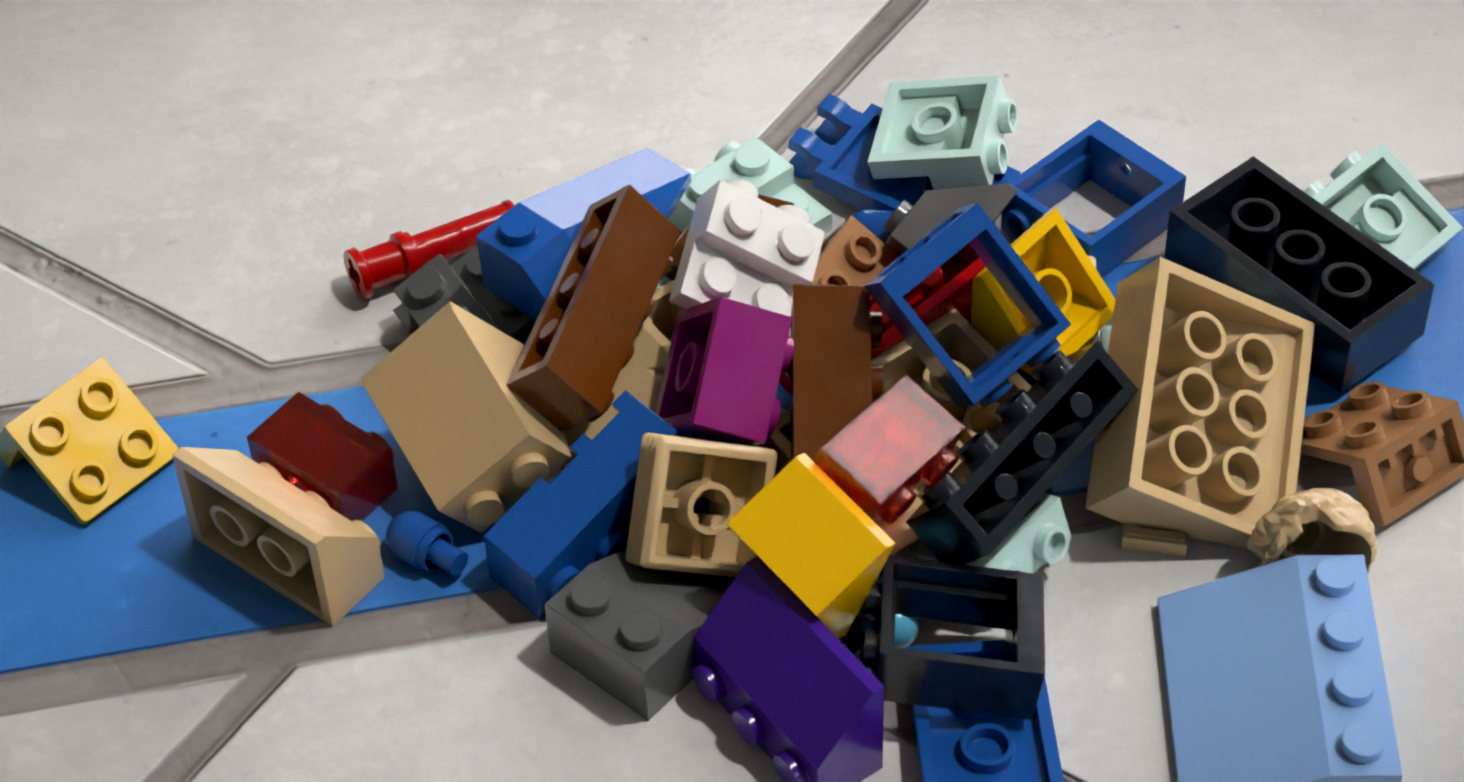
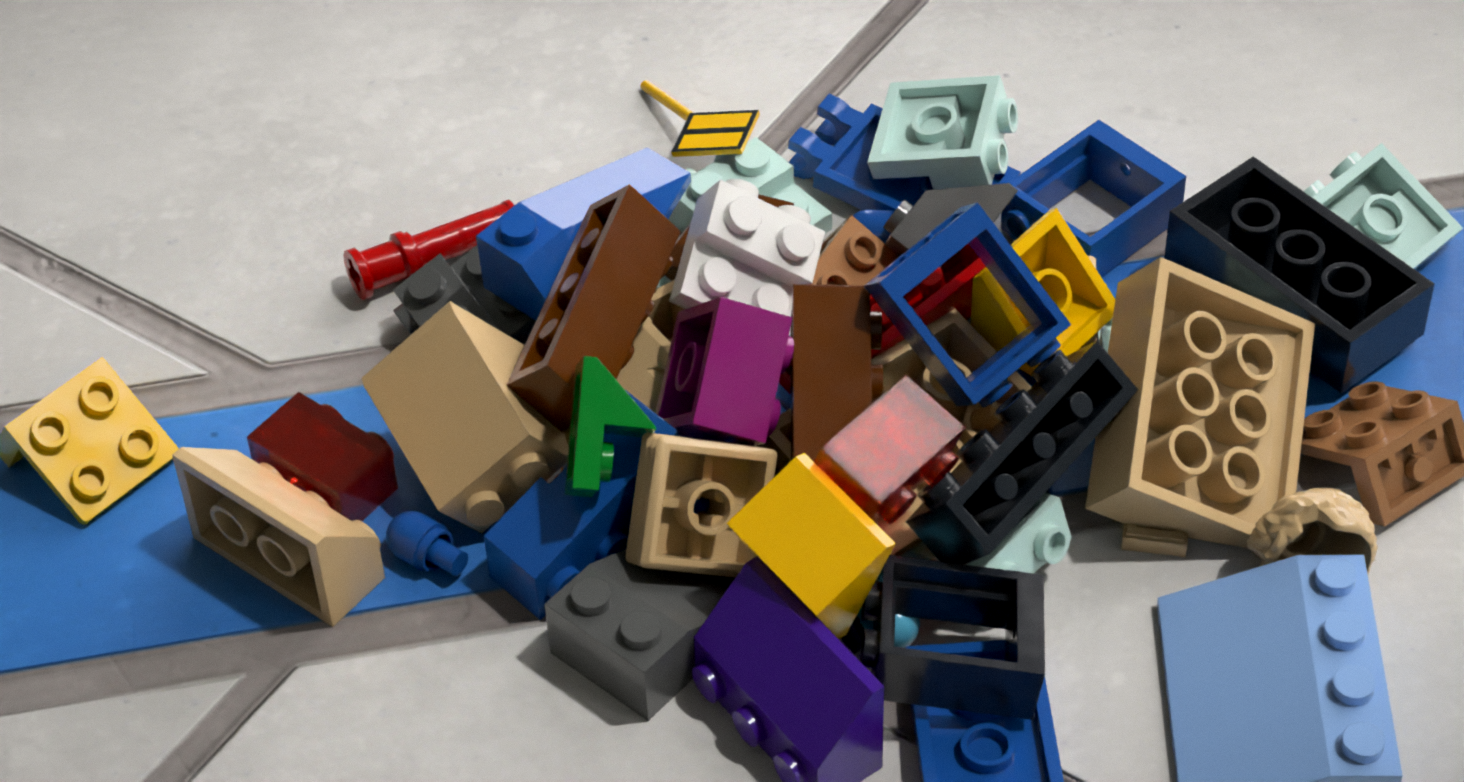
none -> green slope [564,356,656,497]
none -> piece [640,80,760,157]

